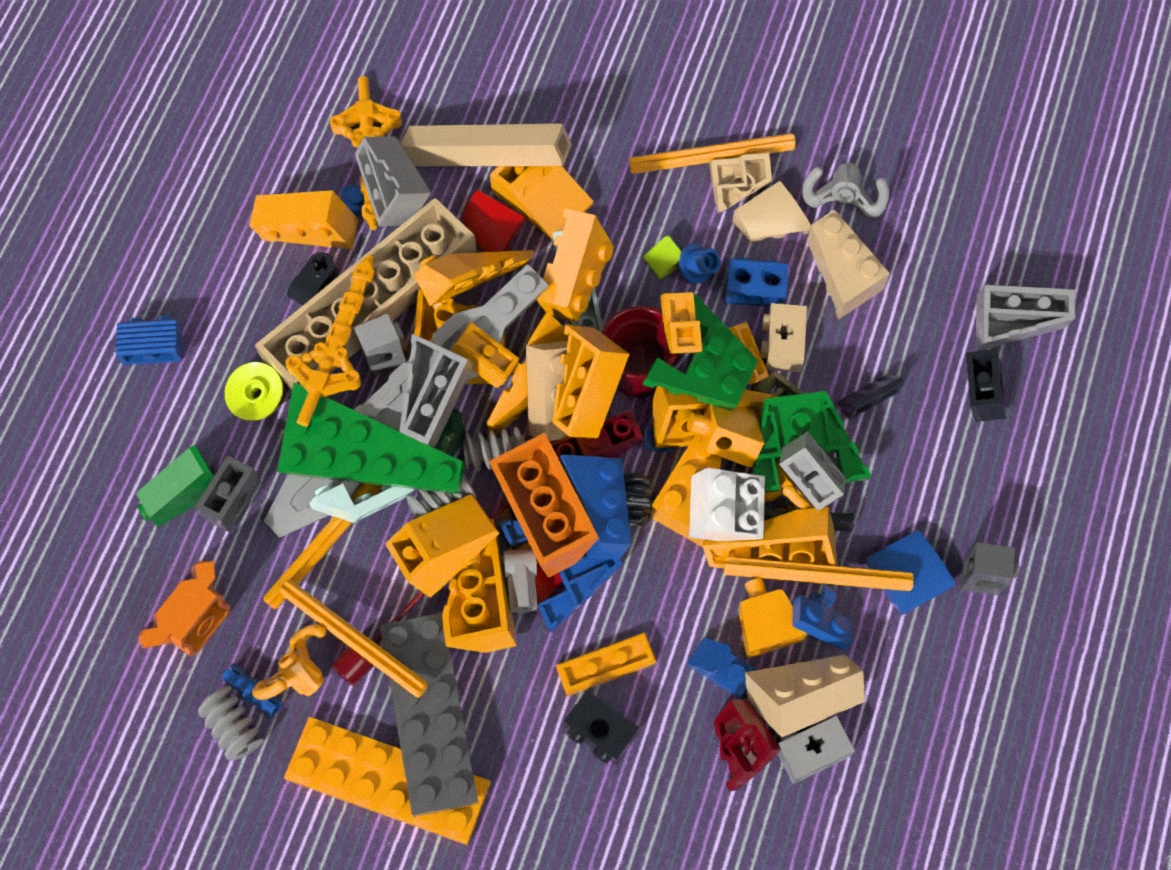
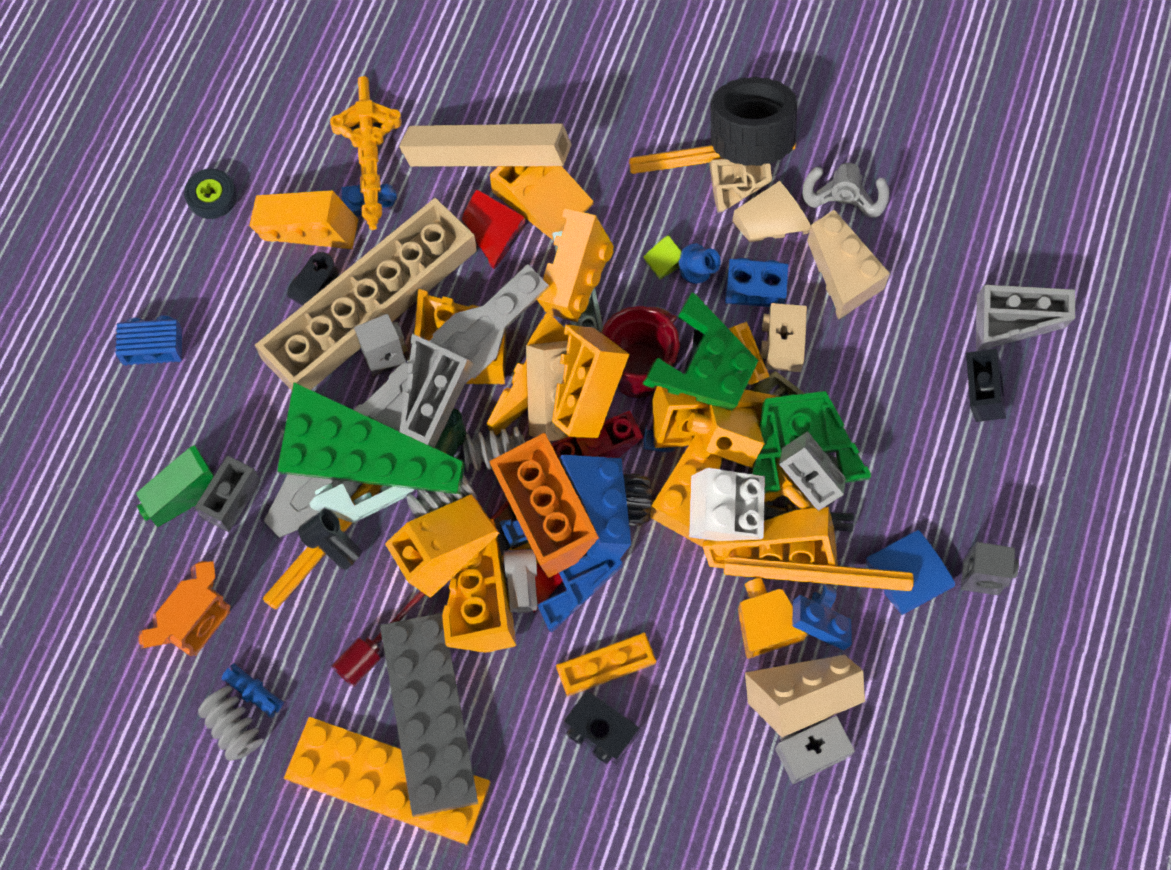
neon yellow dish [225,362,283,421] -> none
light orange piece [252,624,326,700] -> none
light orange axle [279,580,428,698] -> none
light orange bar [285,255,375,427] -> none
light grey wedge [355,136,431,227] -> none
light orange wedge [414,250,535,306] -> none
light orange slope [449,322,520,388] -> none
light orange slope [660,292,702,354] -> none
blue slope [686,637,756,699] -> none
dark red slope [713,699,781,791] -> none
black slope [838,375,904,420] -> none
none -> black bush [184,169,237,219]
none -> black piece [298,509,362,570]
none -> black tyre [711,77,798,166]

